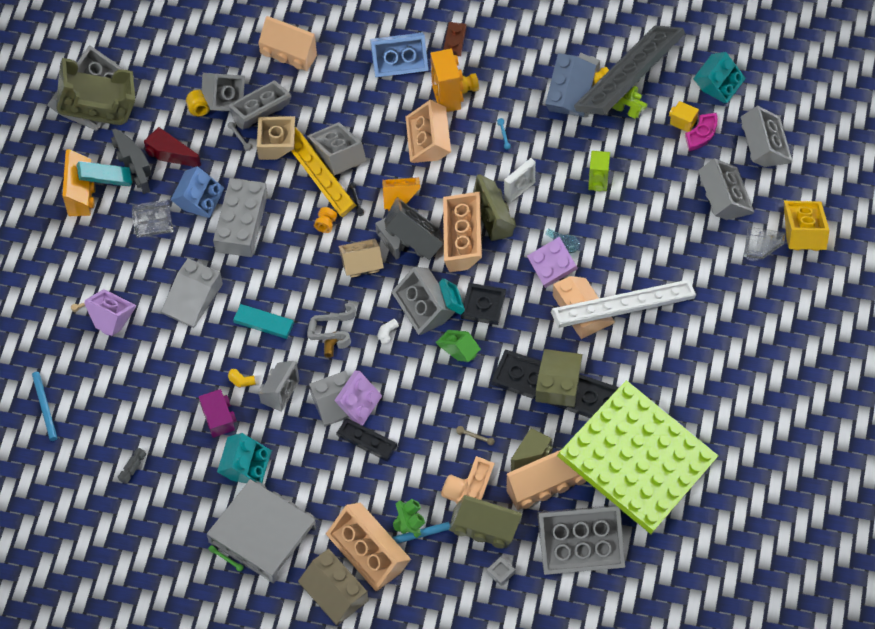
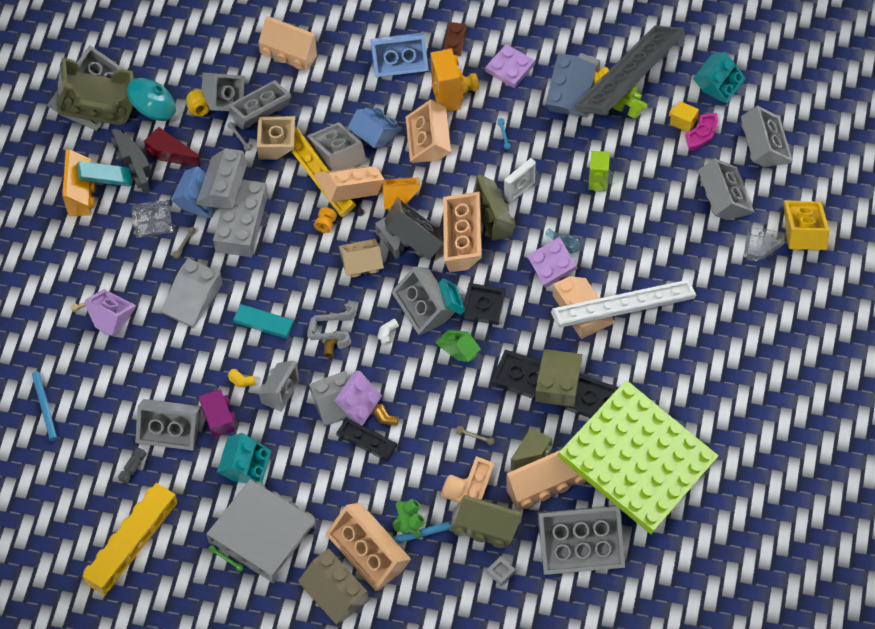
none -> yellow brick [83,483,178,596]
none -> teal dish [126,78,176,121]
none -> light grey slope [135,399,201,451]
none -> dark tan hinge [172,227,196,259]
none -> light grey slope [196,149,247,209]
none -> light nougat slope [314,166,384,202]
none -> medium blue slope [347,108,402,148]
none -> pearl gold arm [373,404,399,426]
none -> lavender plate [485,44,535,88]

